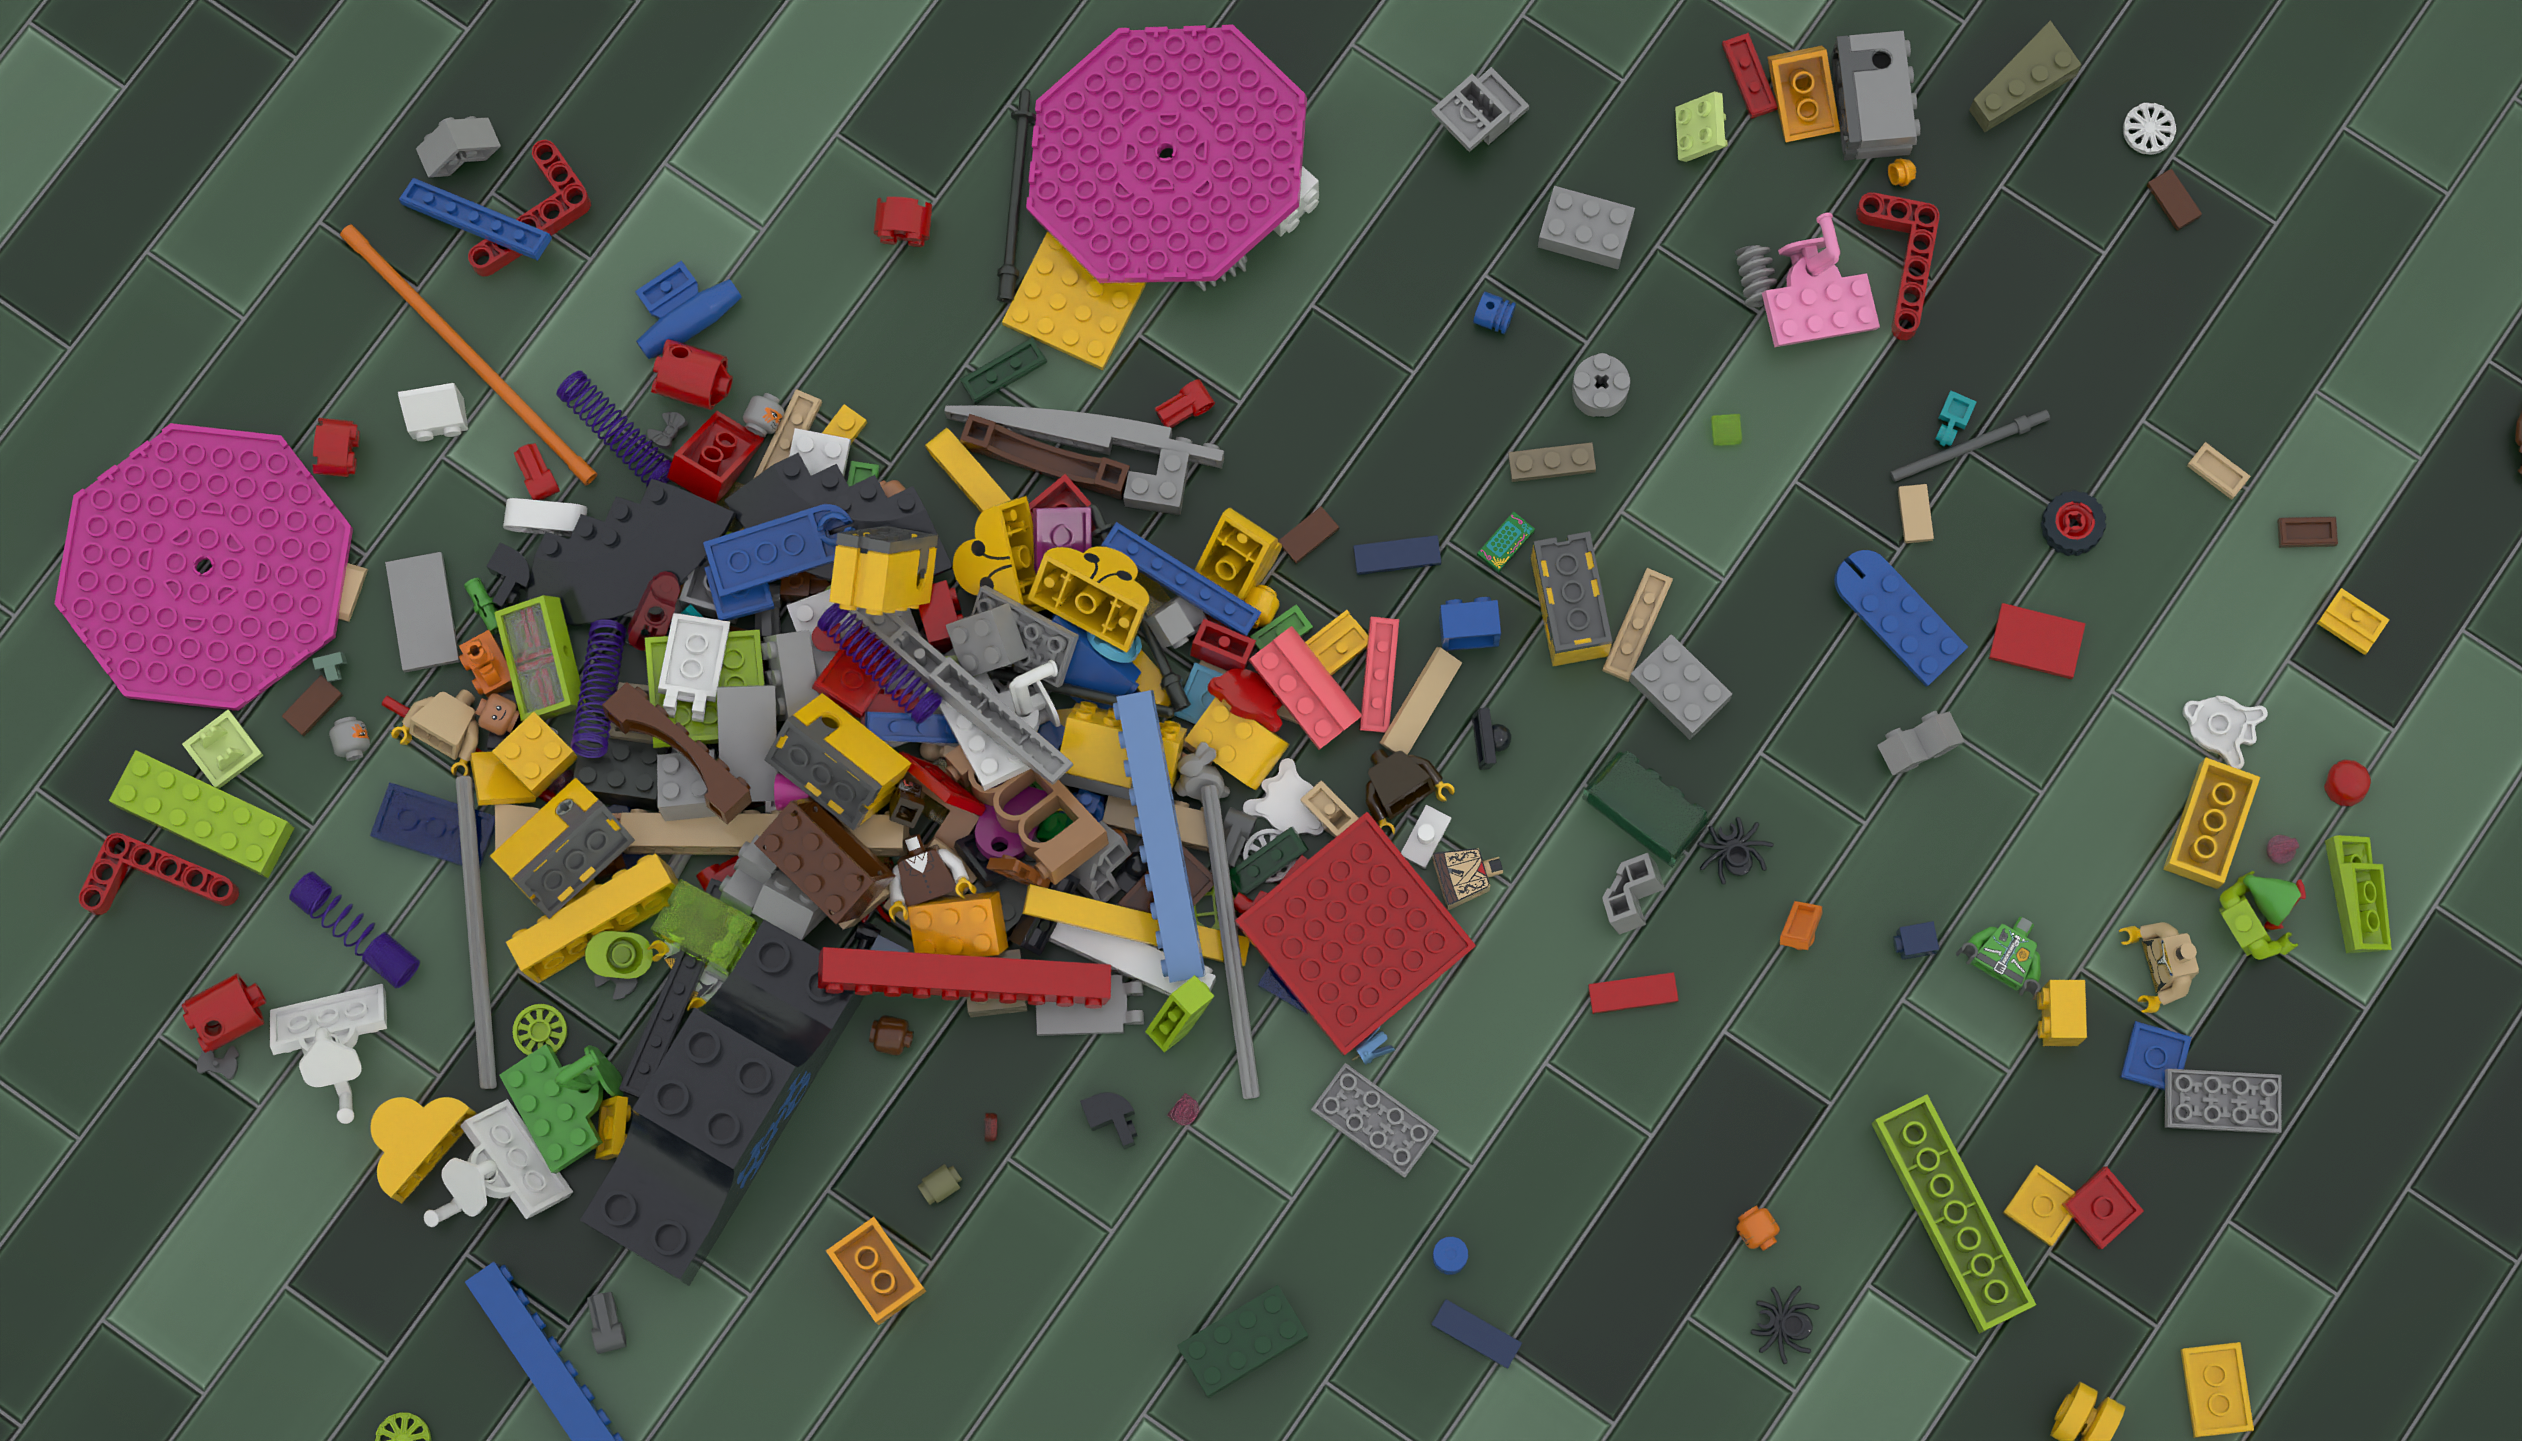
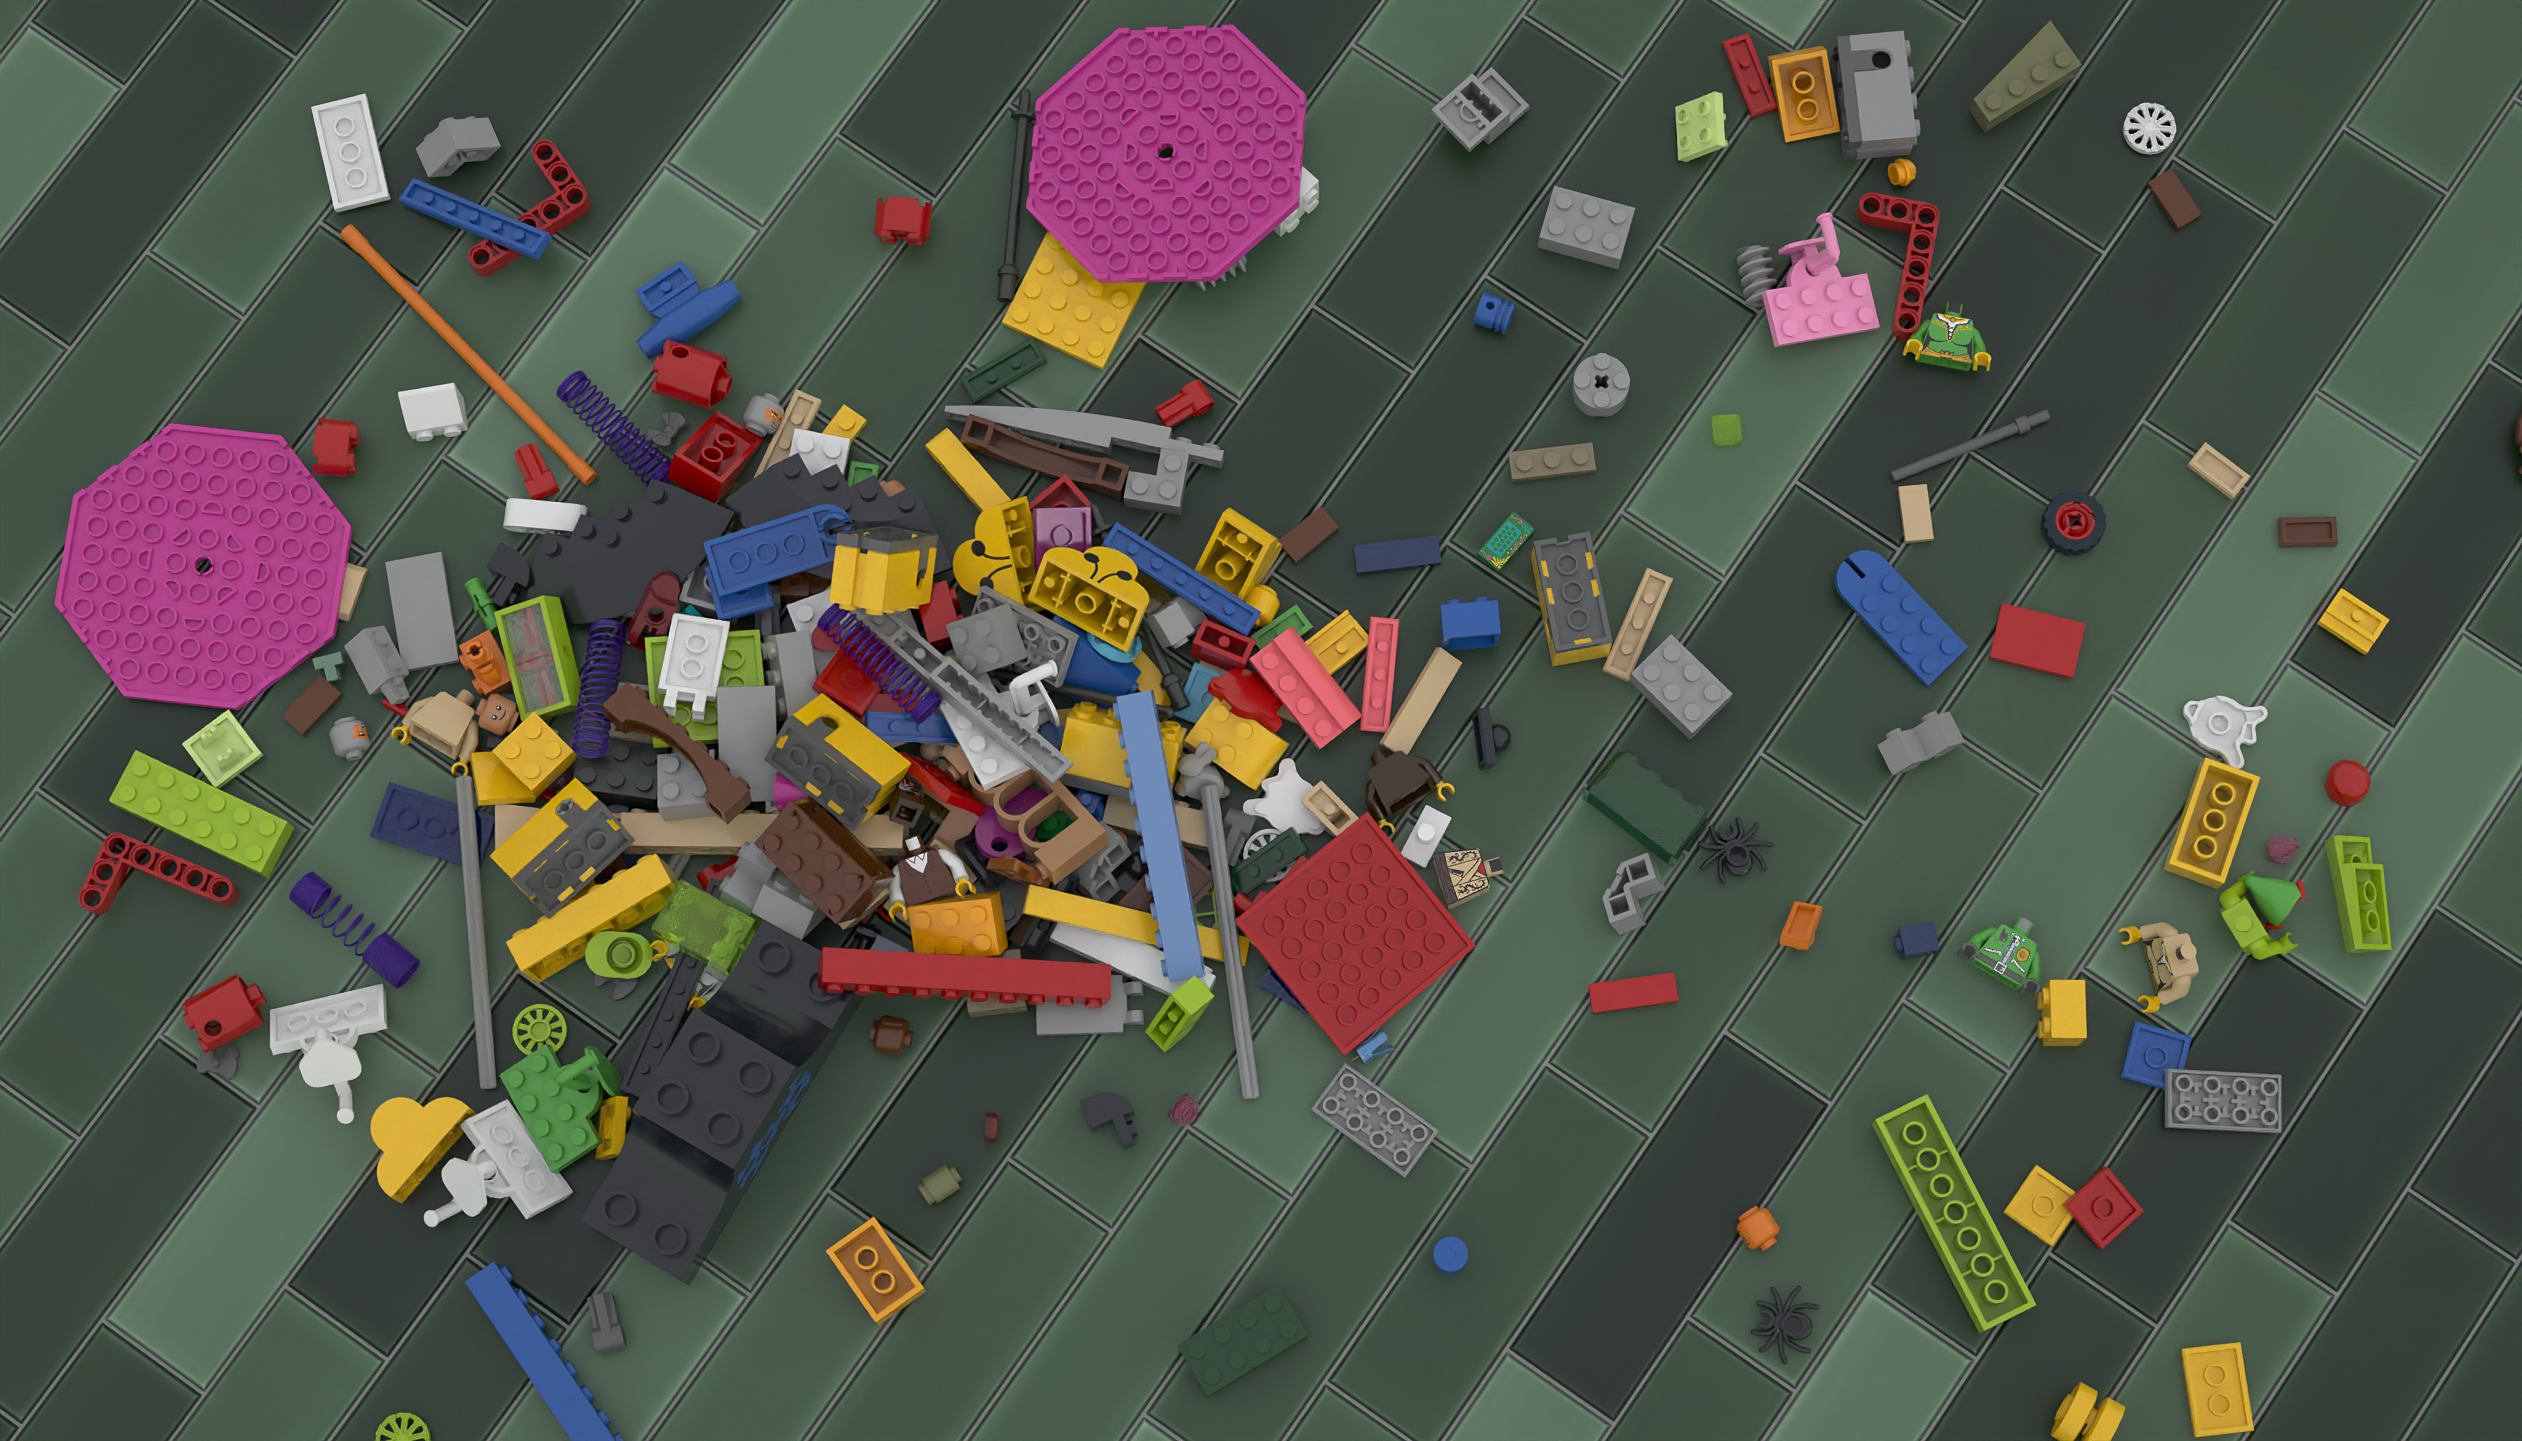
dark blue tile [1431,1299,1522,1369] -> none
teal plate [1935,391,1976,446] -> none
none -> white plate [311,94,391,213]
none -> light grey hinge [344,626,410,705]
none -> torso [1903,301,1991,371]

